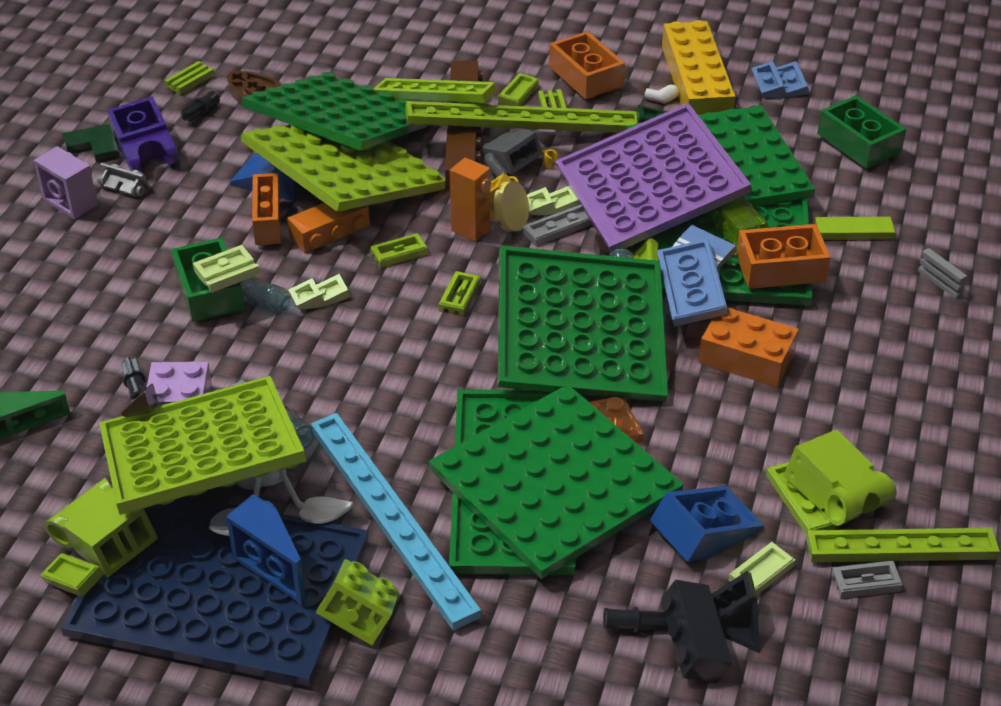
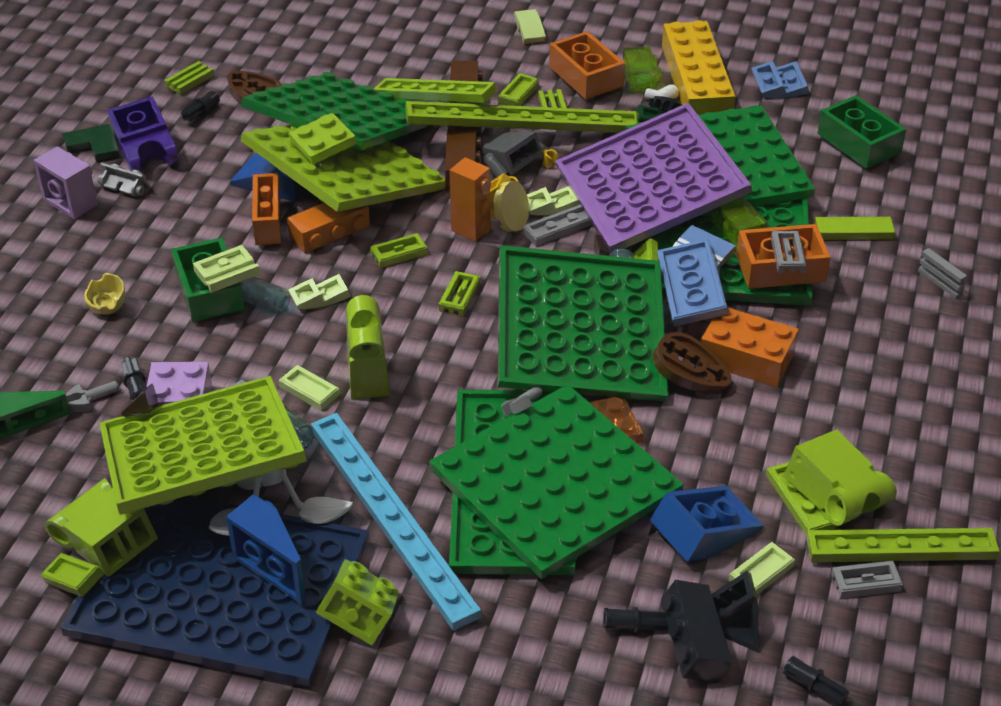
none -> light grey bar [66,381,119,412]
none -> light yellow hair [84,273,126,315]
none -> yellowish green tile [278,365,340,411]
none -> lime plate [289,113,357,164]
none -> lime piece [346,295,390,399]
none -> light grey bar [501,387,542,417]
none -> yellowish green slope [514,9,546,44]
none -> clear neon green brick [623,46,661,92]
none -> black gear [648,96,683,111]
none -> reddish brown piece [653,332,732,394]
none -> light grey tile [771,231,806,273]
none -> black axle [783,656,849,706]

